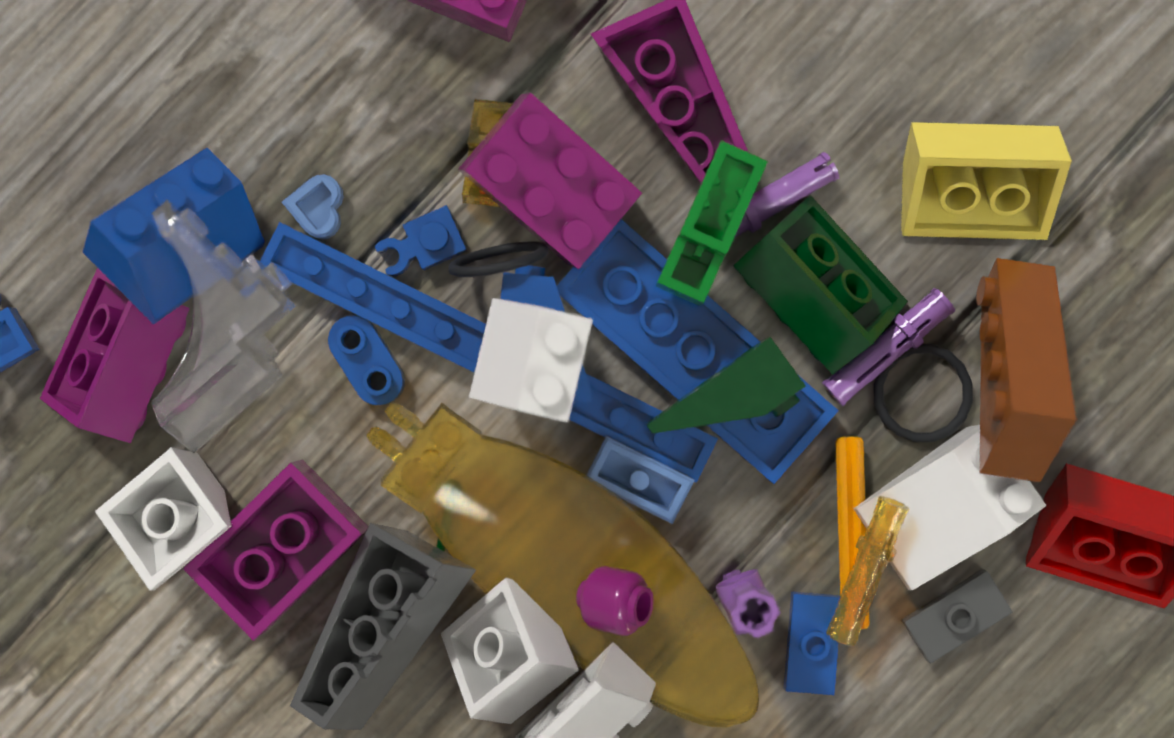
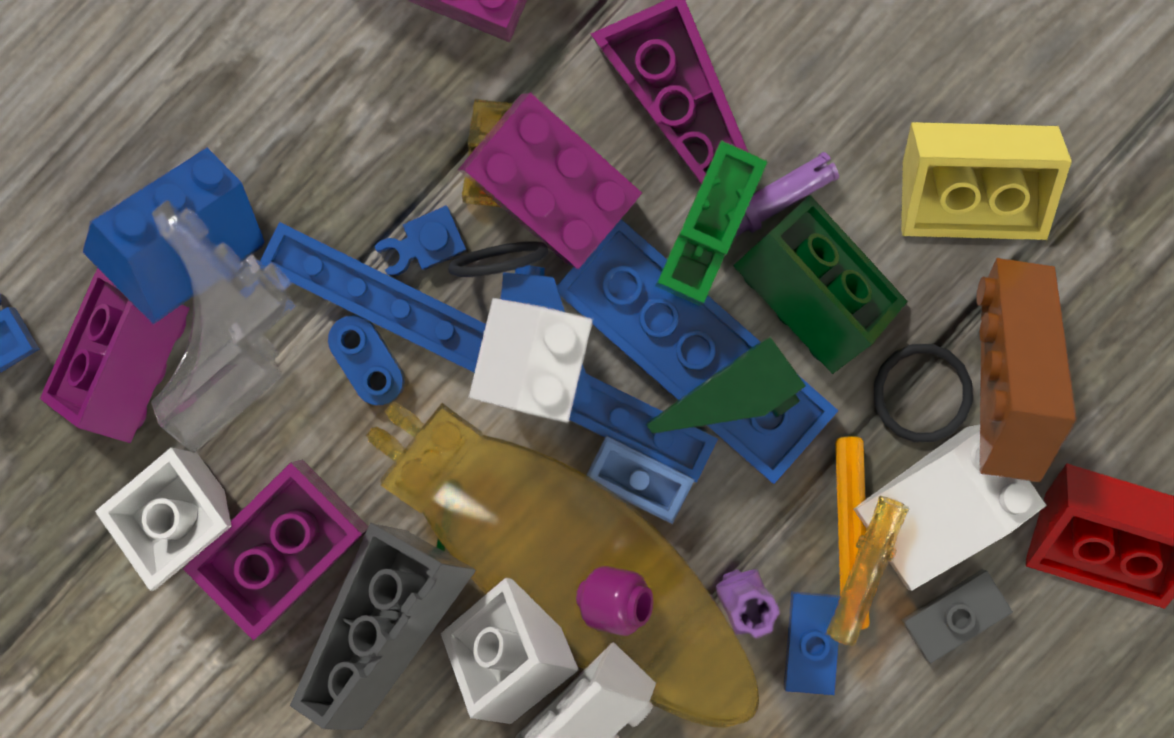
medium blue tile [282,175,344,240] -> none
medium lavender pin [822,288,955,406] -> none

